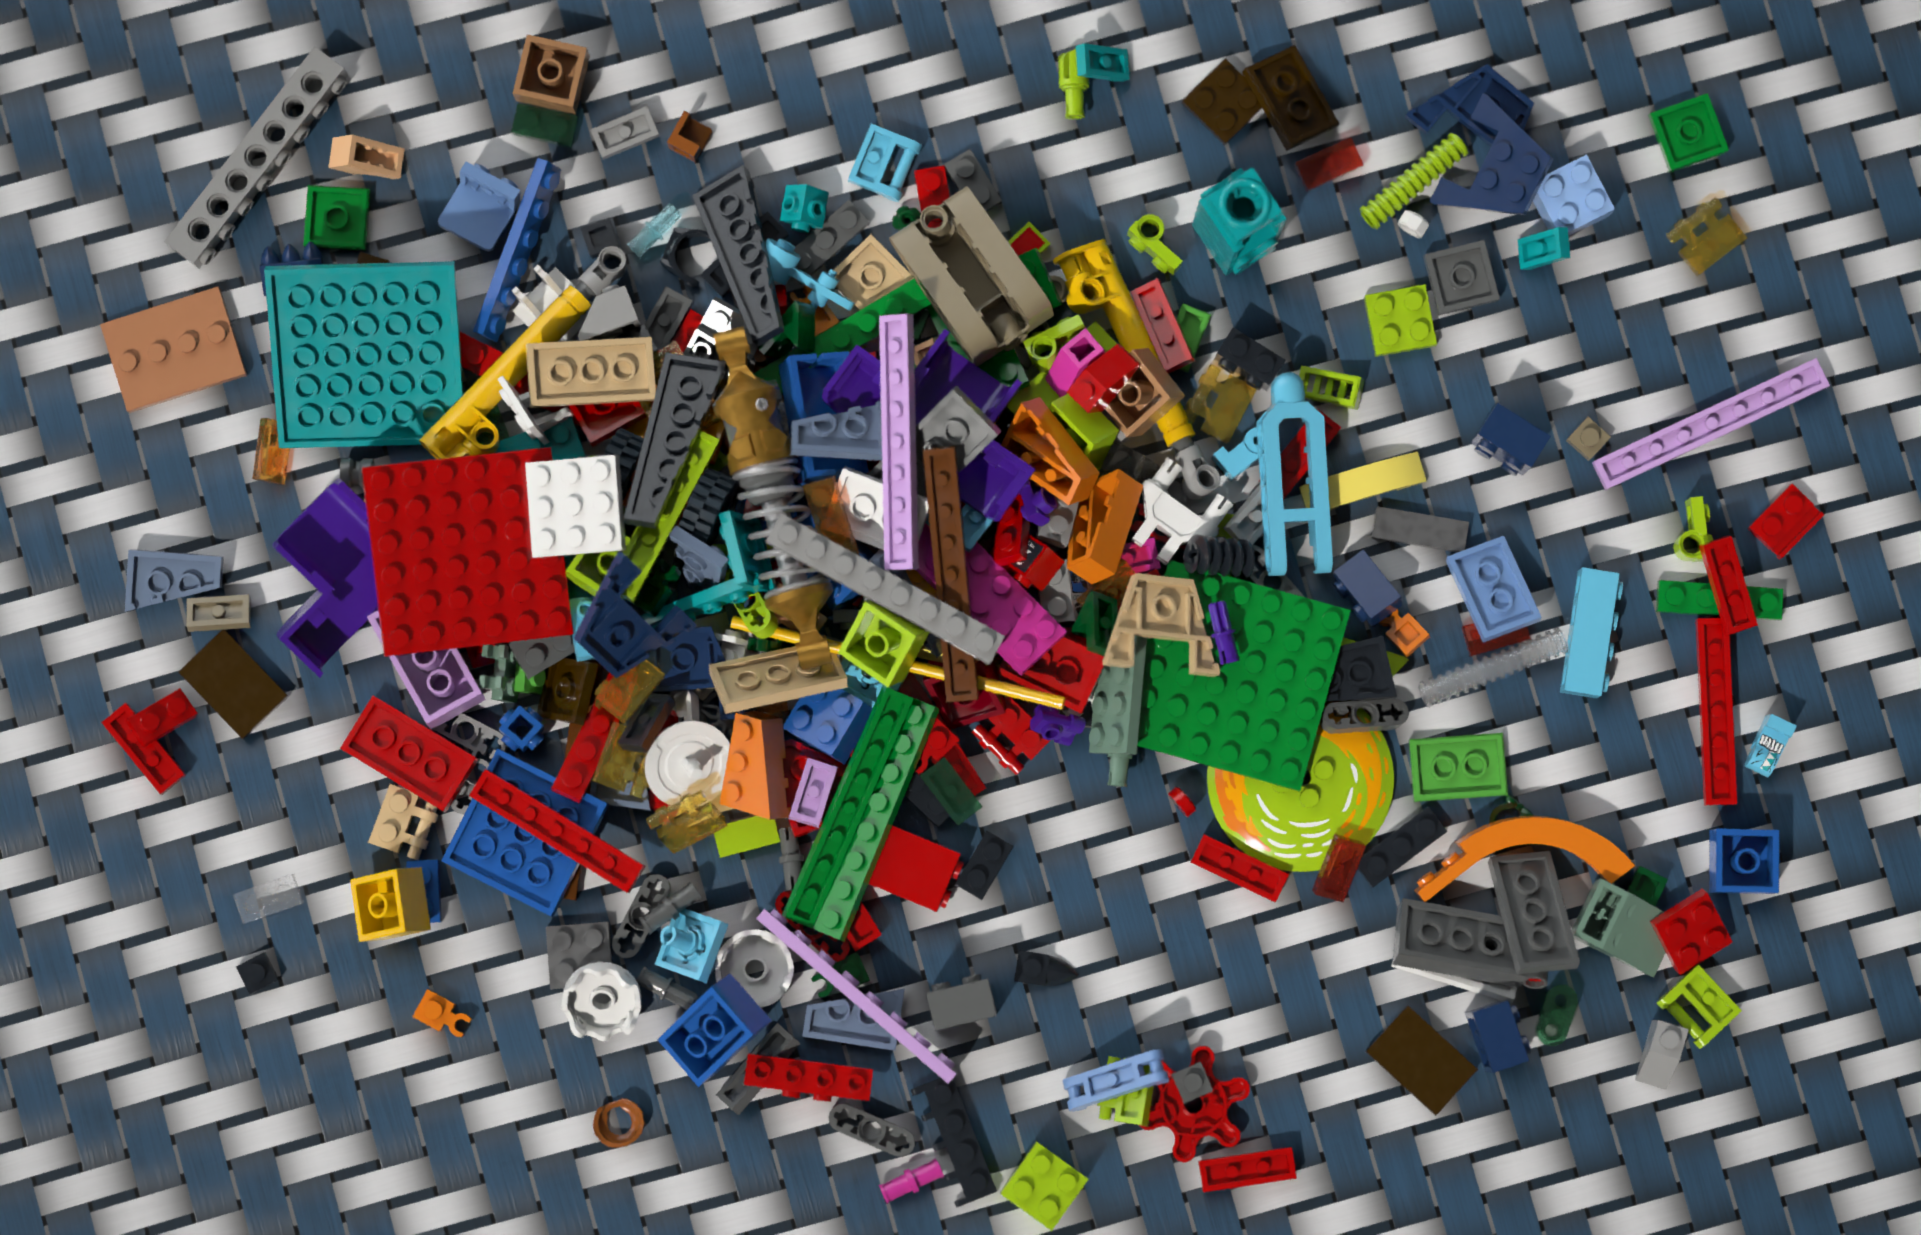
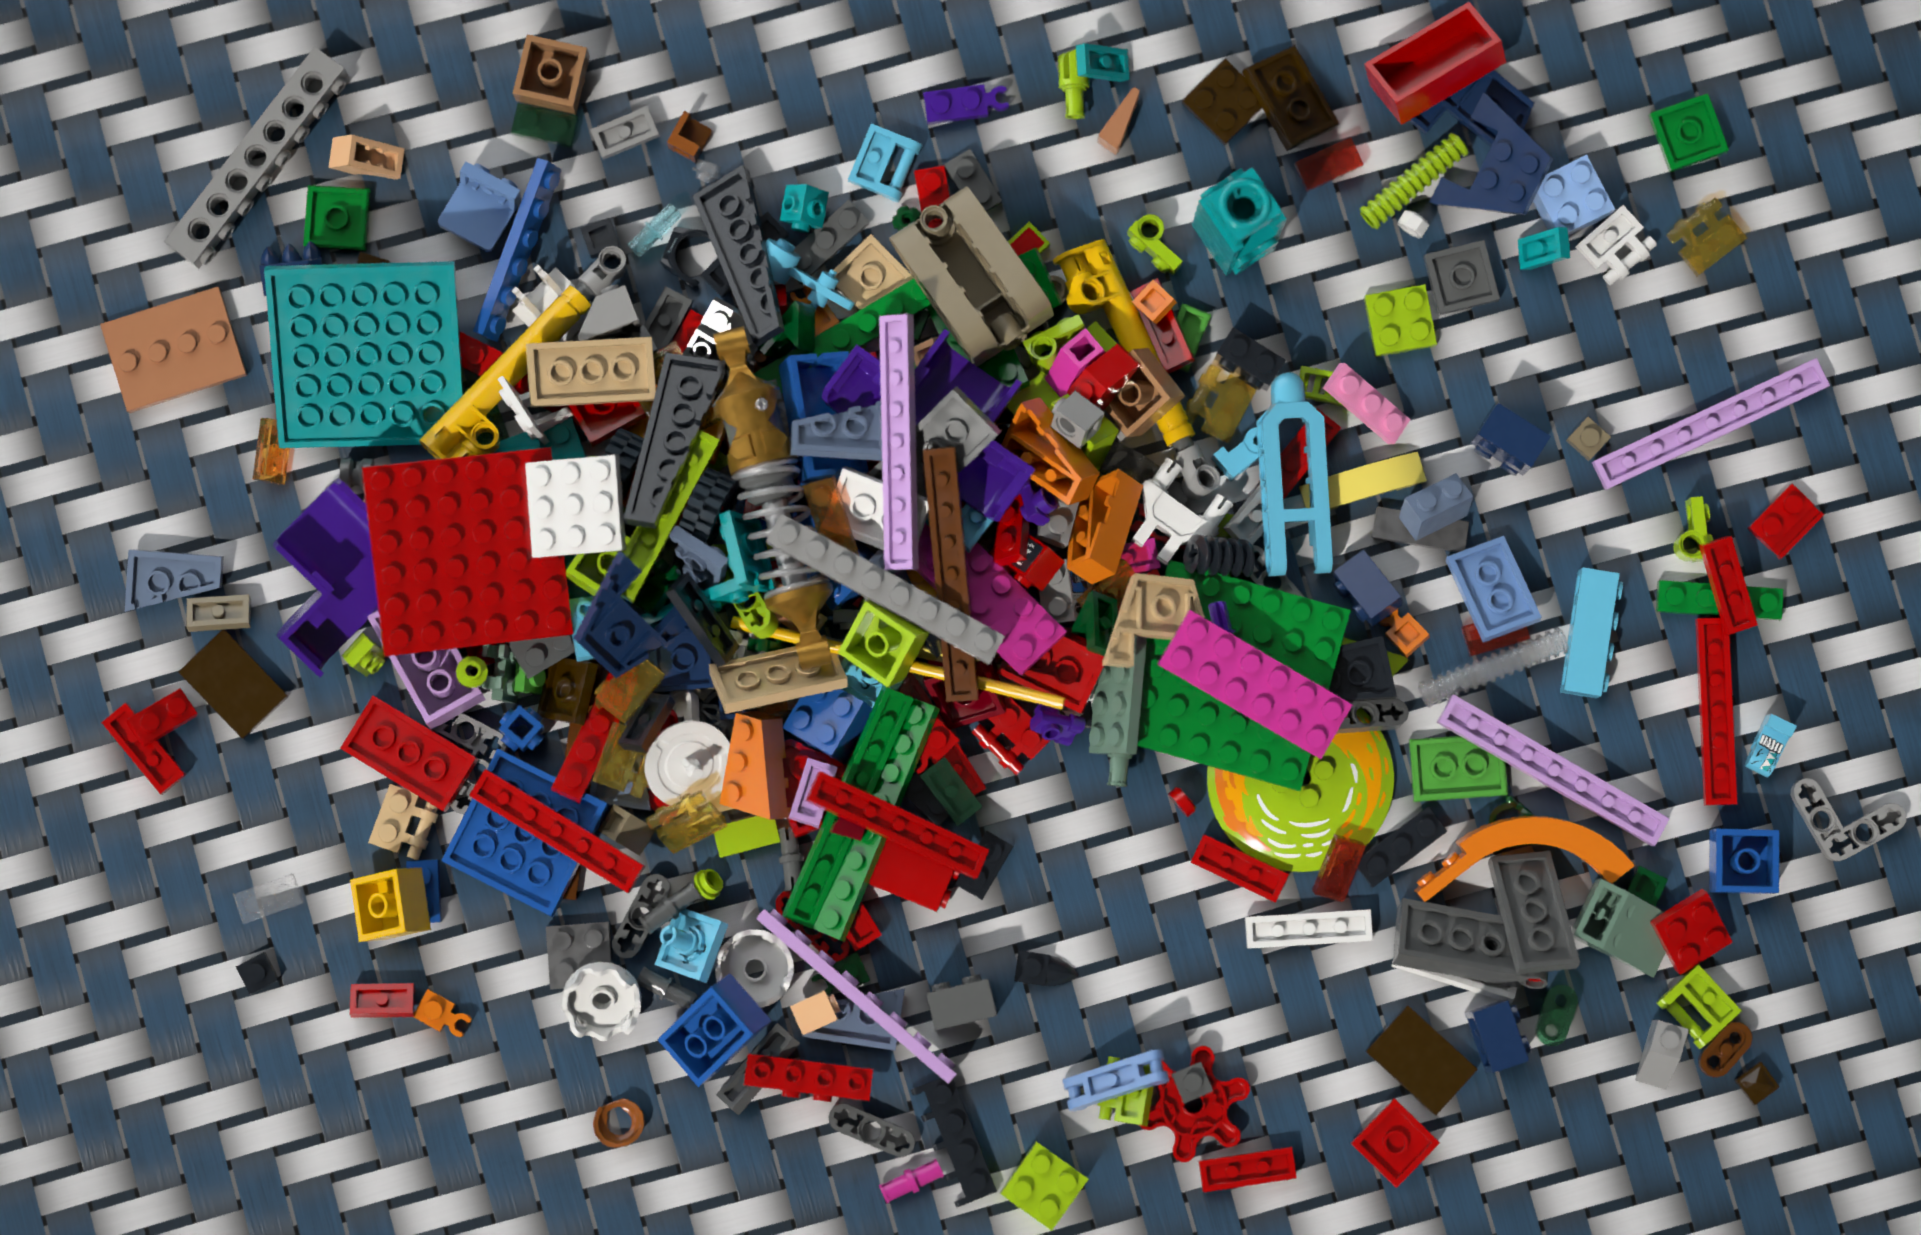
none -> lime plate [341,632,385,677]
none -> red plate [349,983,415,1018]
none -> lime plate [456,656,488,688]
none -> dark tan brick [598,804,656,856]
none -> black plate [666,572,740,667]
none -> clear plate [692,159,722,184]
none -> lime plate [694,869,723,900]
none -> light nougat brick [790,991,841,1035]
none -> red plate [805,771,989,879]
none -> dark red tile [830,817,865,841]
none -> dark purple plate [923,84,1009,125]
none -> light grey brick [1051,391,1104,449]
none -> nougat slope [1097,87,1140,155]
none -> orange plate [1132,280,1177,325]
none -> dark pink plate [1157,610,1352,759]
none -> white plate [1245,909,1373,949]
none -> bright pink plate [1323,363,1411,444]
none -> red plate [1350,1098,1440,1188]
none -> red piece [1364,2,1506,125]
none -> sand blue brick [1399,473,1474,541]
none -> lavender plate [1436,695,1669,846]
none -> white plate [1576,205,1657,285]
none -> reddish brown plate [1698,1022,1752,1077]
none -> dark brown tile [1734,1061,1780,1106]
none -> light grey beam [1790,778,1907,862]

